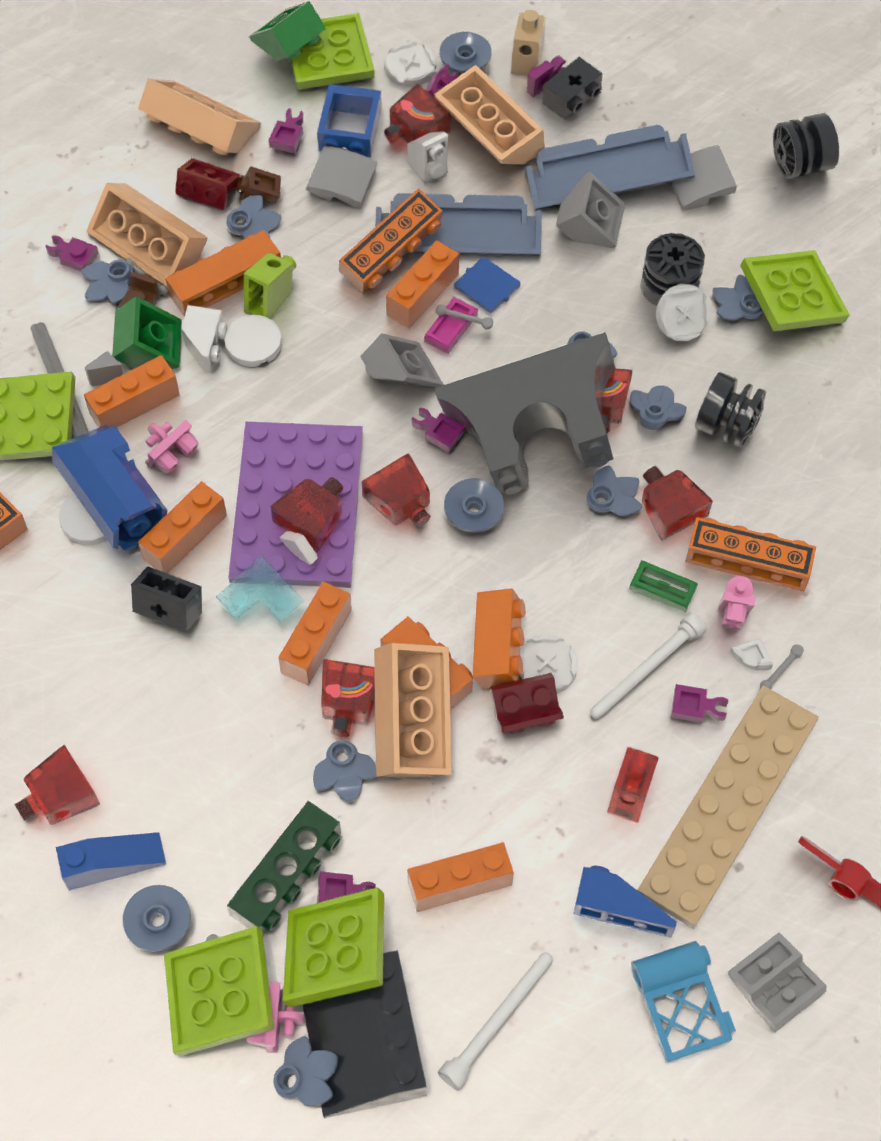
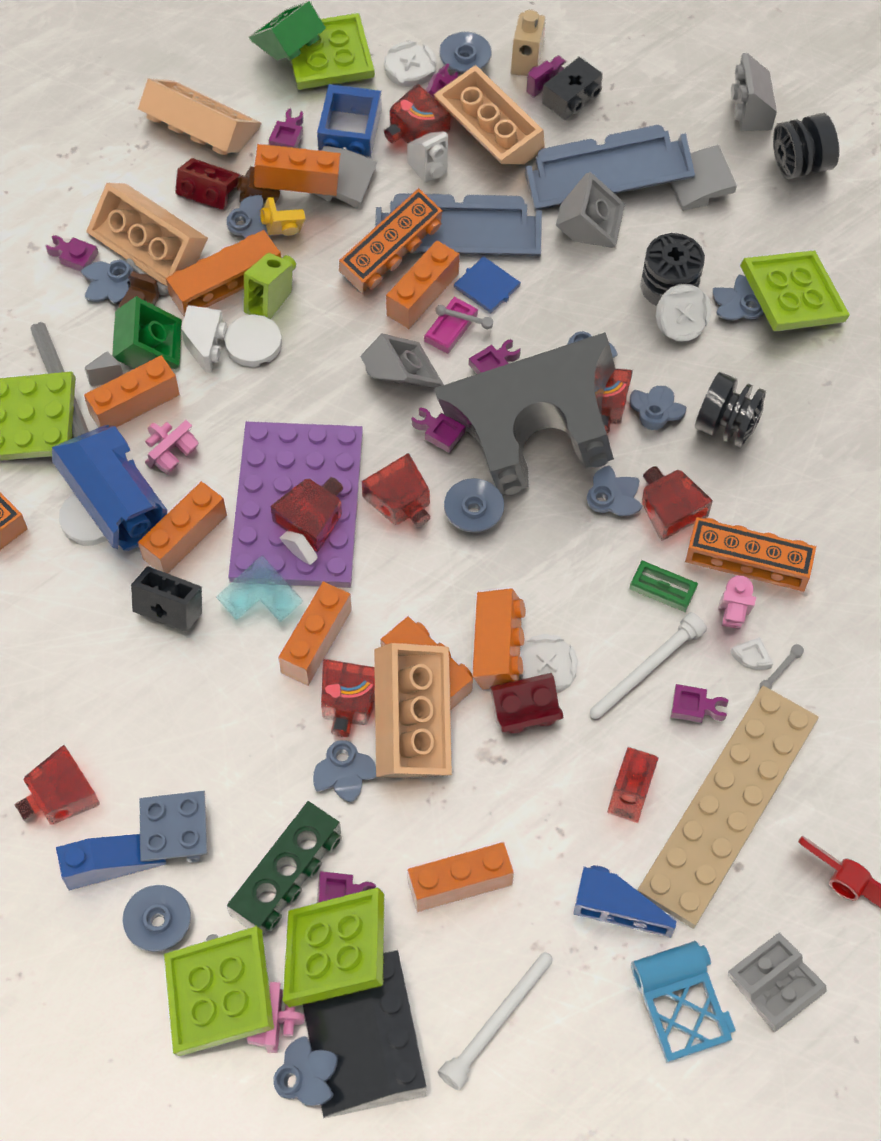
none -> sand blue hinge [139,791,207,862]
none -> orange brick [254,144,340,196]
none -> yellow bracket [260,197,306,236]
none -> magenta plate [469,339,521,374]
none -> light grey slope [731,53,777,131]

